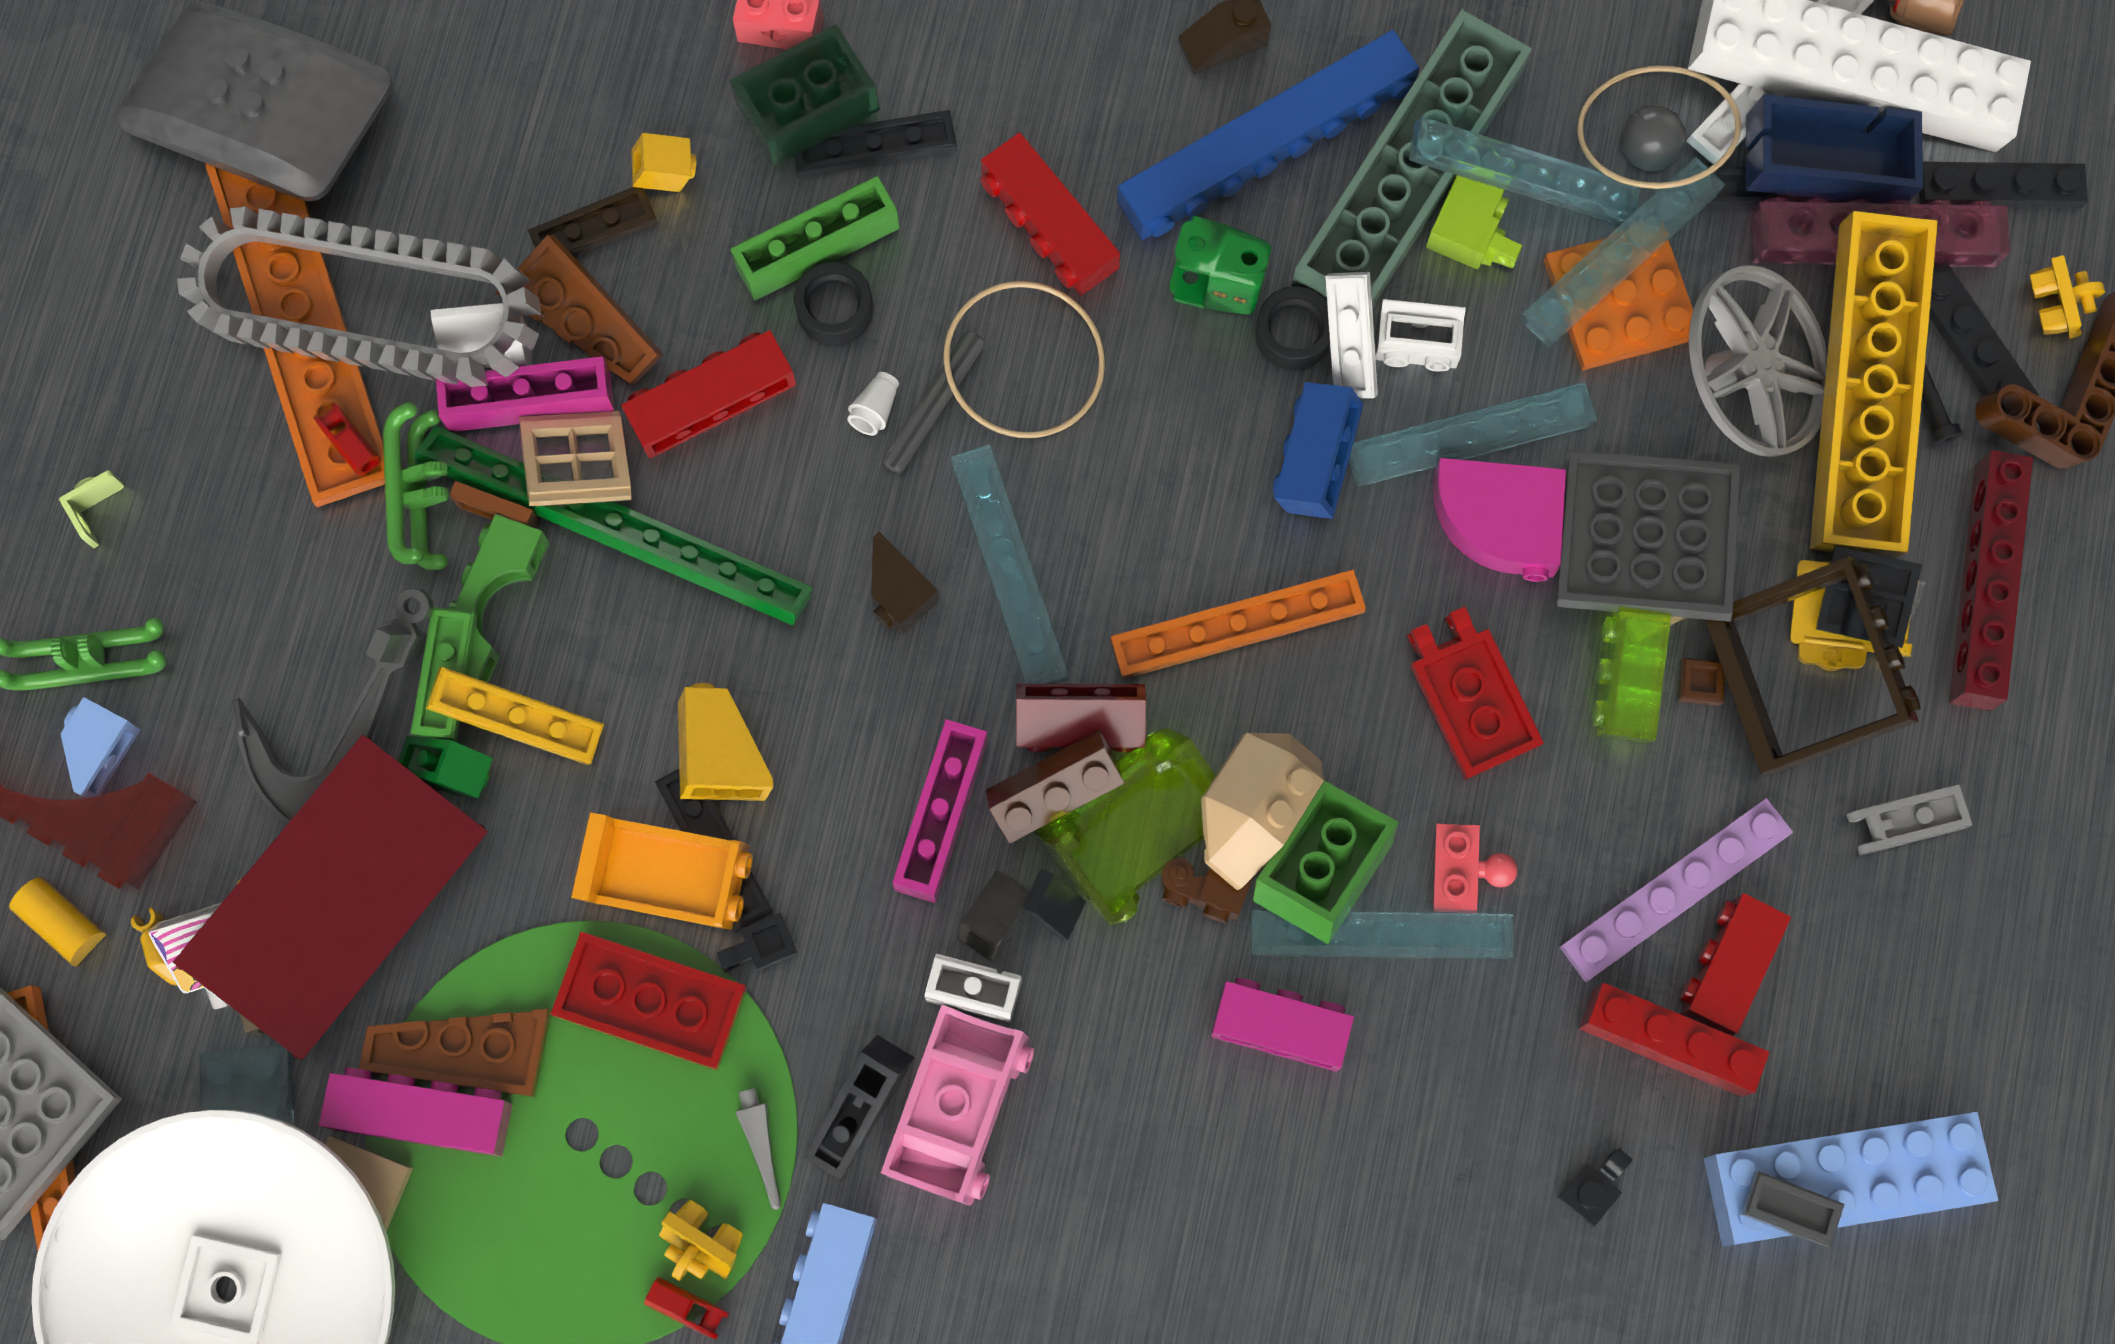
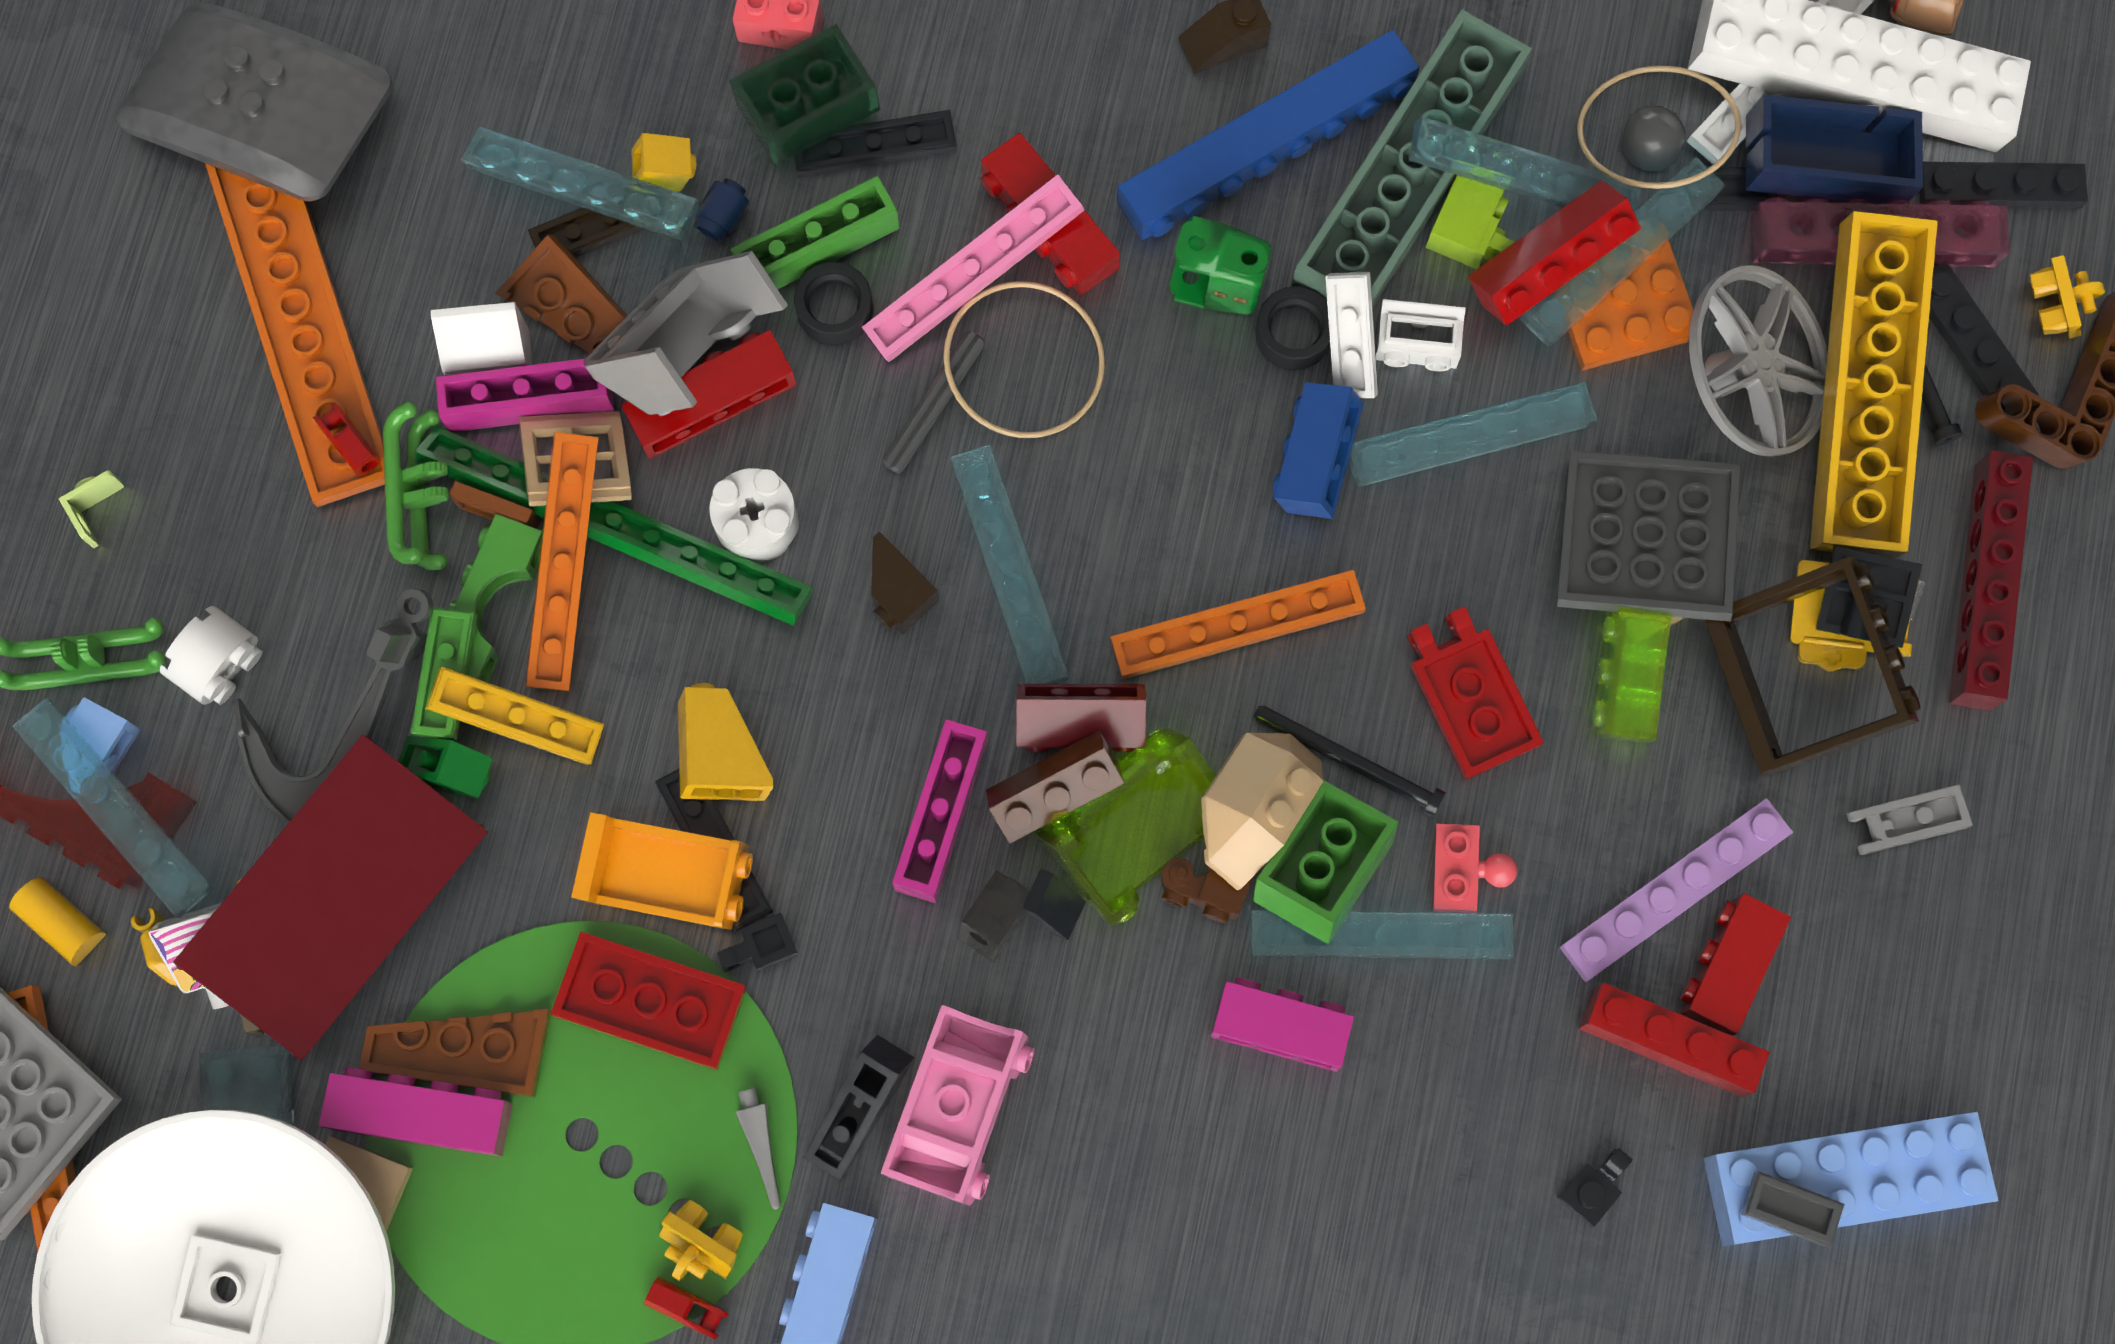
light grey piece [177,206,541,387] -> none
white cone [847,372,899,436] -> none
white brick [924,954,1022,1024] -> none
dark pink brick [1433,458,1566,582] -> none
reddish brown tile [1678,657,1725,706] -> none
none -> clear light blue plate [12,698,214,918]
none -> white brick [160,606,263,705]
none -> clear light blue plate [461,126,700,241]
none -> orange plate [525,432,598,691]
none -> light grey windscreen [583,251,788,416]
none -> dark blue brick [693,178,750,243]
none -> white brick [710,468,799,563]
none -> bright pink plate [862,175,1085,362]
none -> black bar [1254,706,1446,819]
none -> red brick [1467,180,1641,326]

